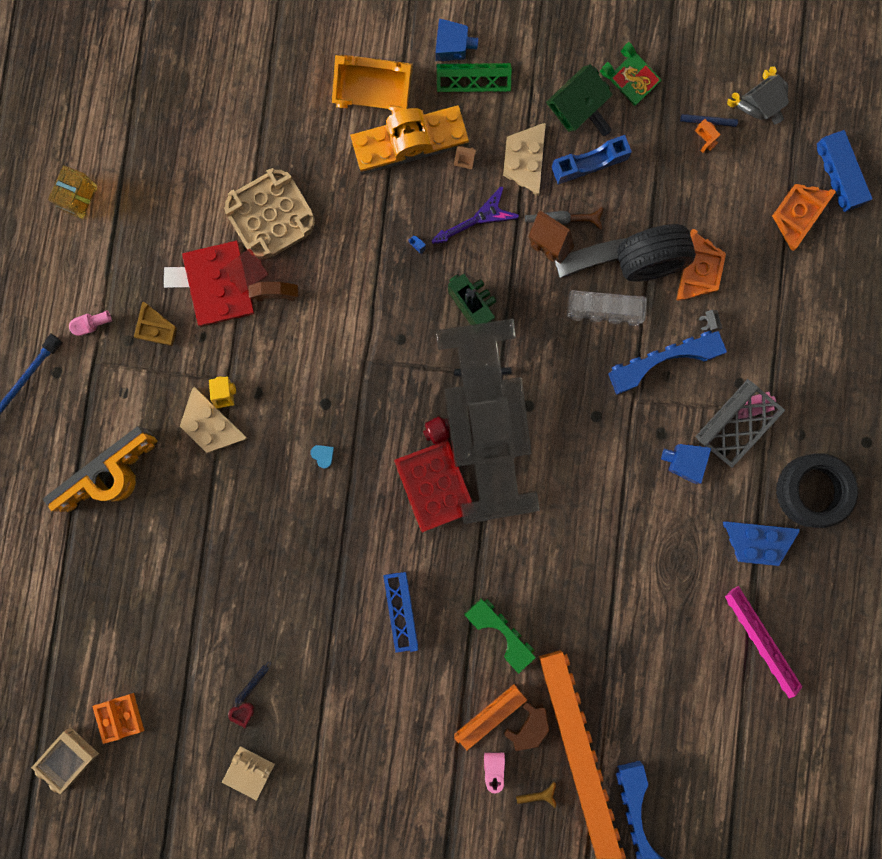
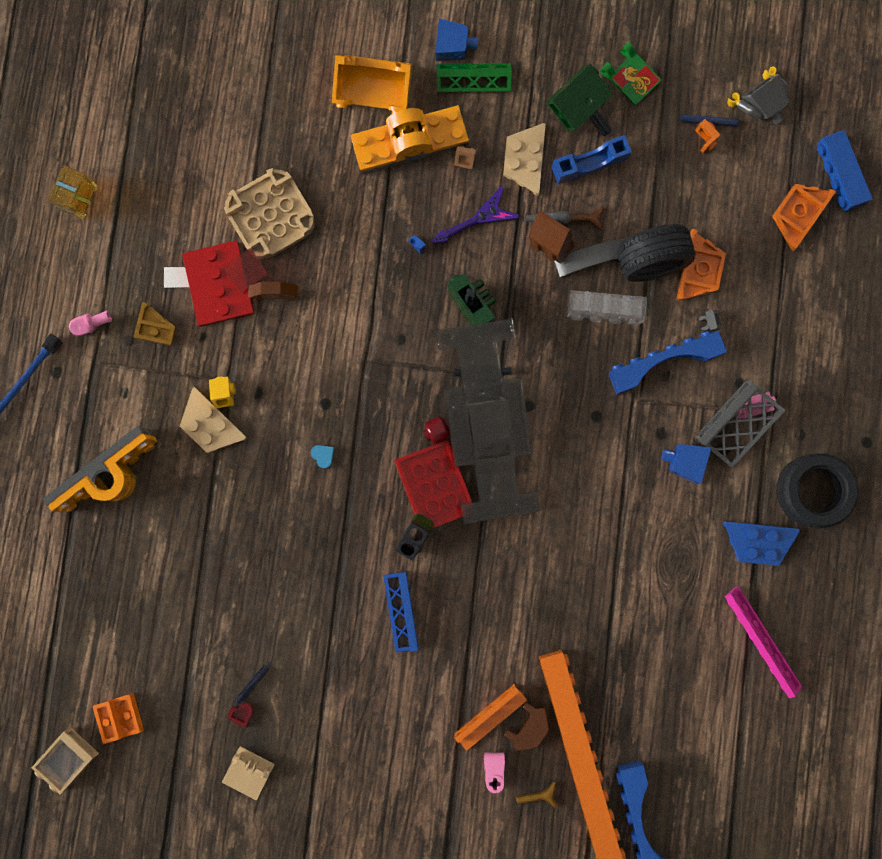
green arch [464,598,536,674] -> none
none -> black piece [396,514,434,561]

